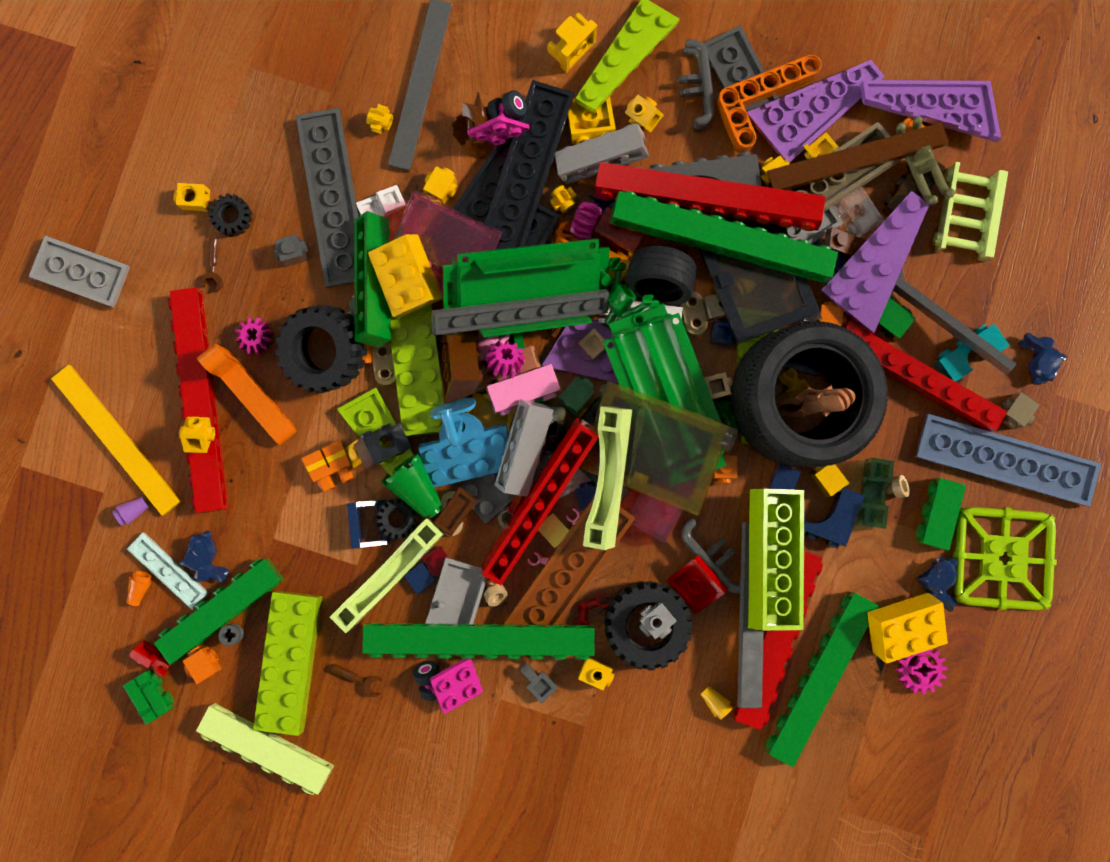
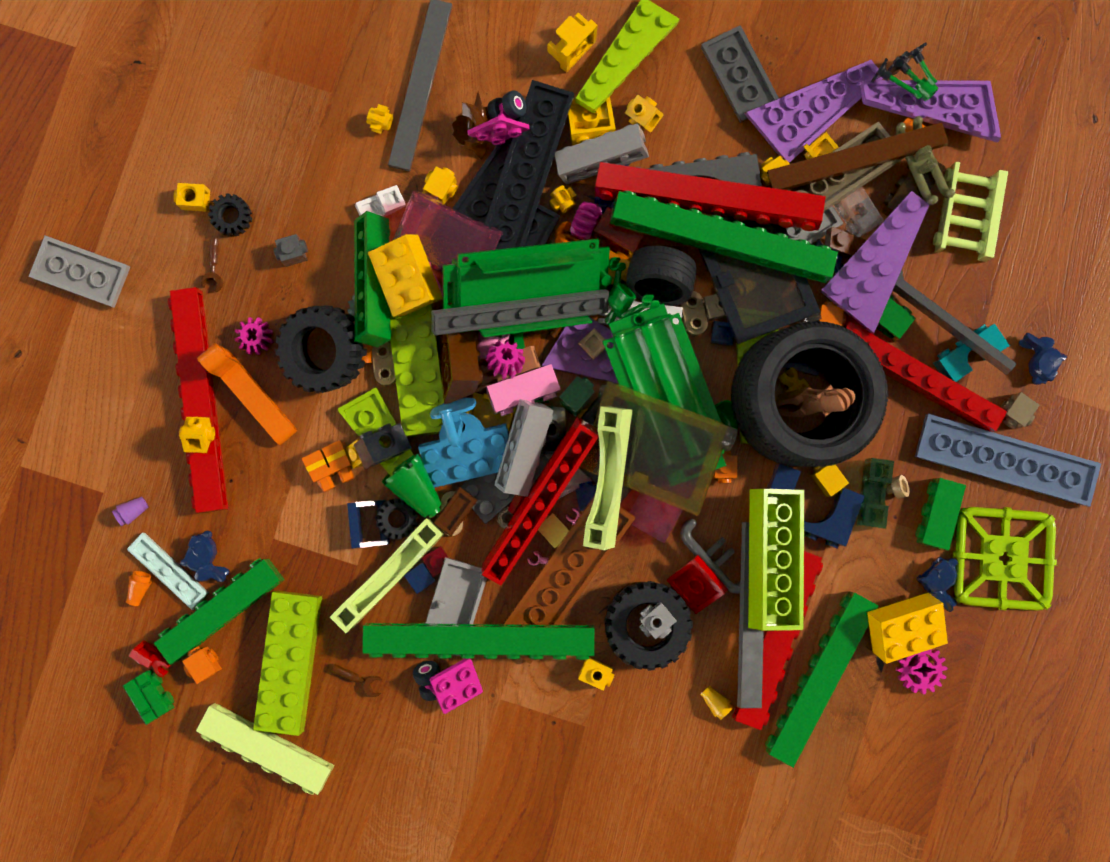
yellow tile [51,365,182,516] -> none
dark grey bush [219,623,245,646] -> none
dark grey plate [296,108,359,288] -> none
tan tile [484,582,508,606] -> none
dark grey plate [520,663,558,704] -> none
red arm [576,592,610,625] -> none
dark grey piece [678,39,715,131] -> none
tan brick [704,372,733,401] -> none
orange beam [716,55,822,153] -> none
none -> plant [871,42,939,102]

